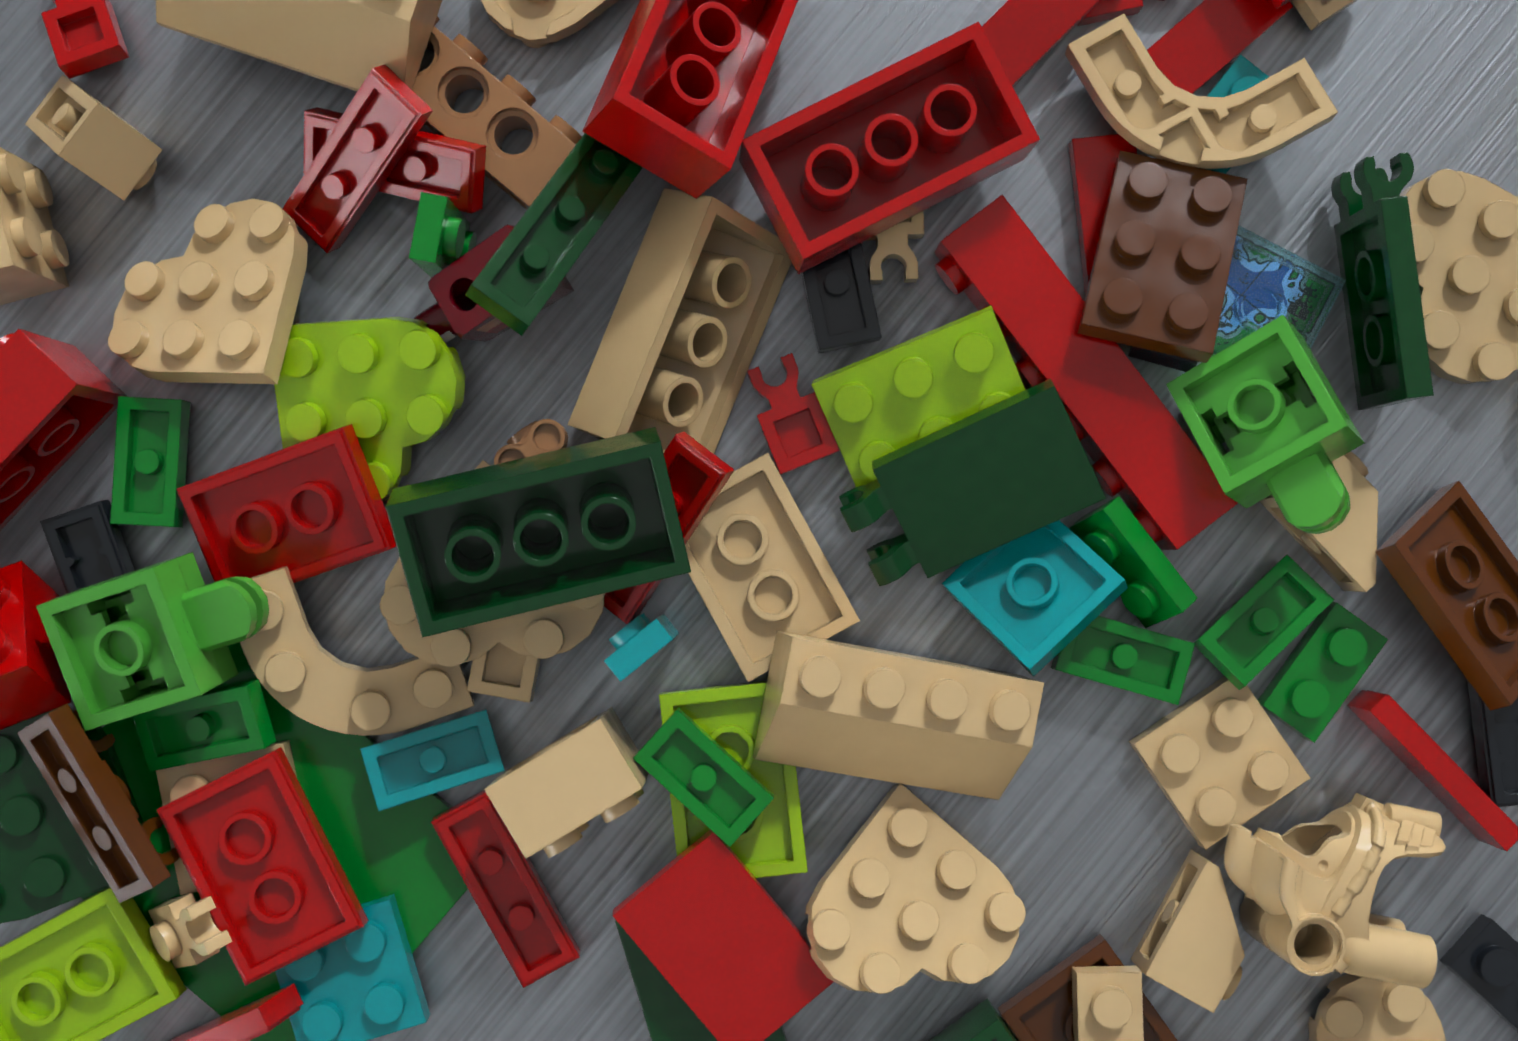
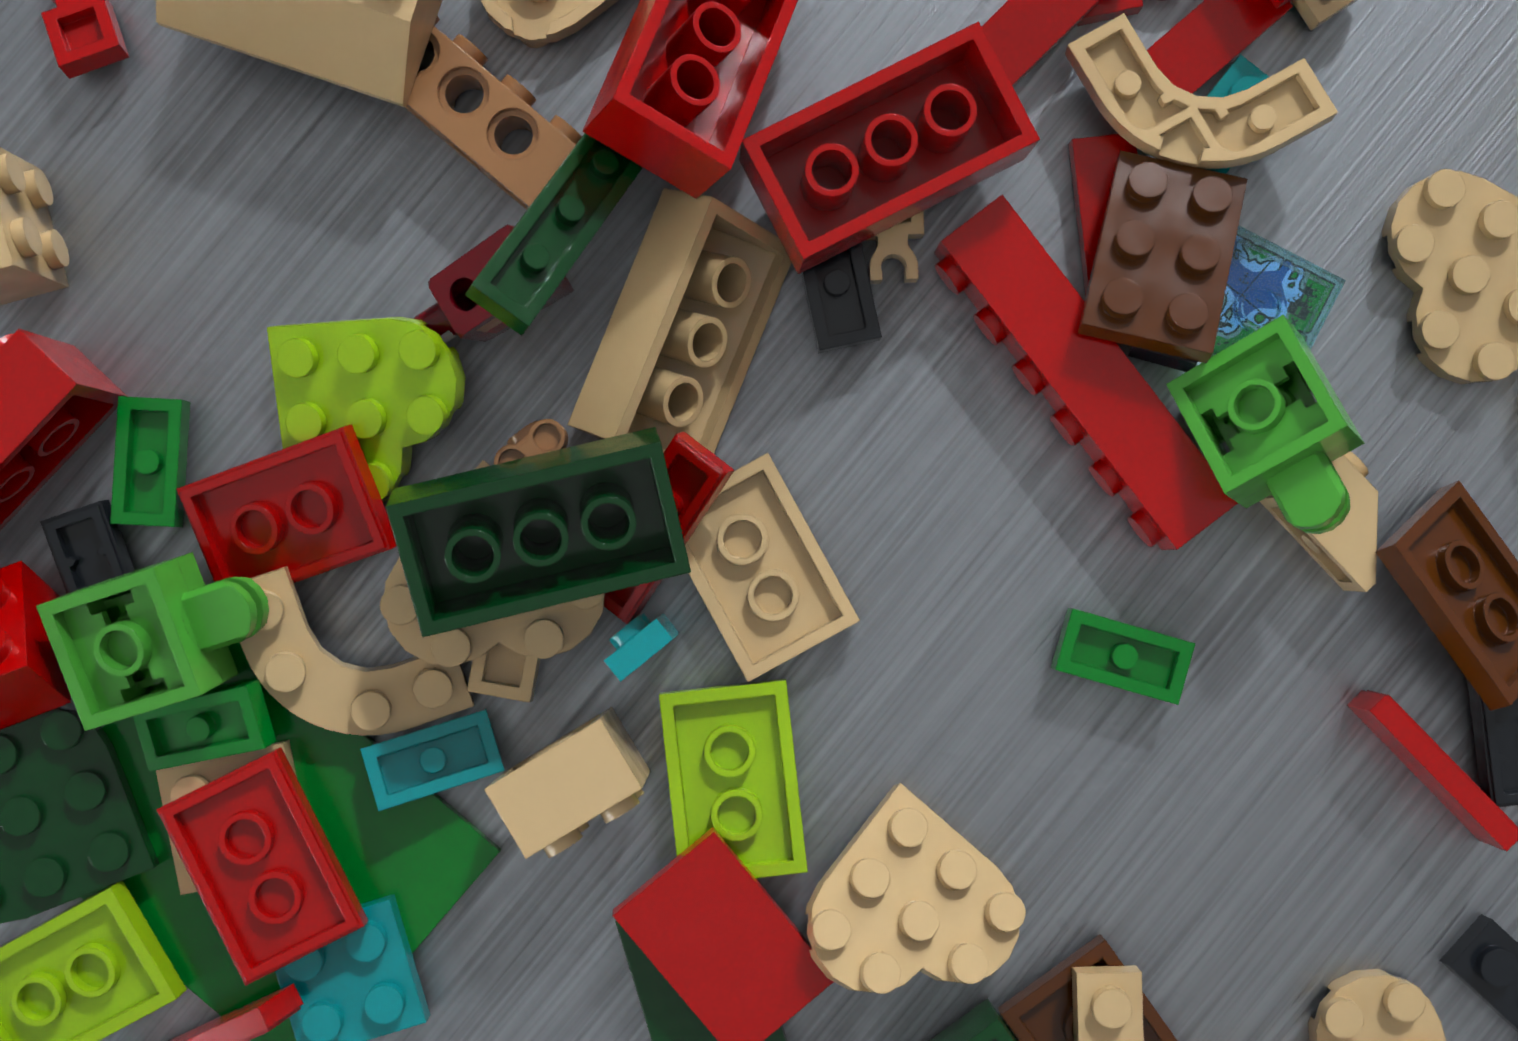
reddish brown plate [17,703,180,903] -> none
tan slope [25,74,162,200] -> none
tan plate [108,199,308,384] -> none
tan plate [148,893,233,969] -> none
red tile [282,64,433,254] -> none
red tile [303,107,486,214] -> none
green plate [409,192,477,278] -> none
red tile [431,790,580,988] -> none
green plate [633,707,774,847] -> none
red plate [747,353,840,475] -> none
tan slope [753,631,1044,800] -> none
lime plate [811,306,1026,487] -> none
dark green tile [839,379,1106,586] -> none
teal plate [942,520,1127,677] -> none
green plate [1069,496,1198,628] -> none
tan plate [1128,676,1310,850] -> none
tan slope [1131,849,1245,1013] -> none
green plate [1194,554,1335,690] -> none
tan helmet [1224,793,1446,989] -> none
green plate [1258,602,1388,743] -> none
dark green tile [1331,152,1434,410] -> none

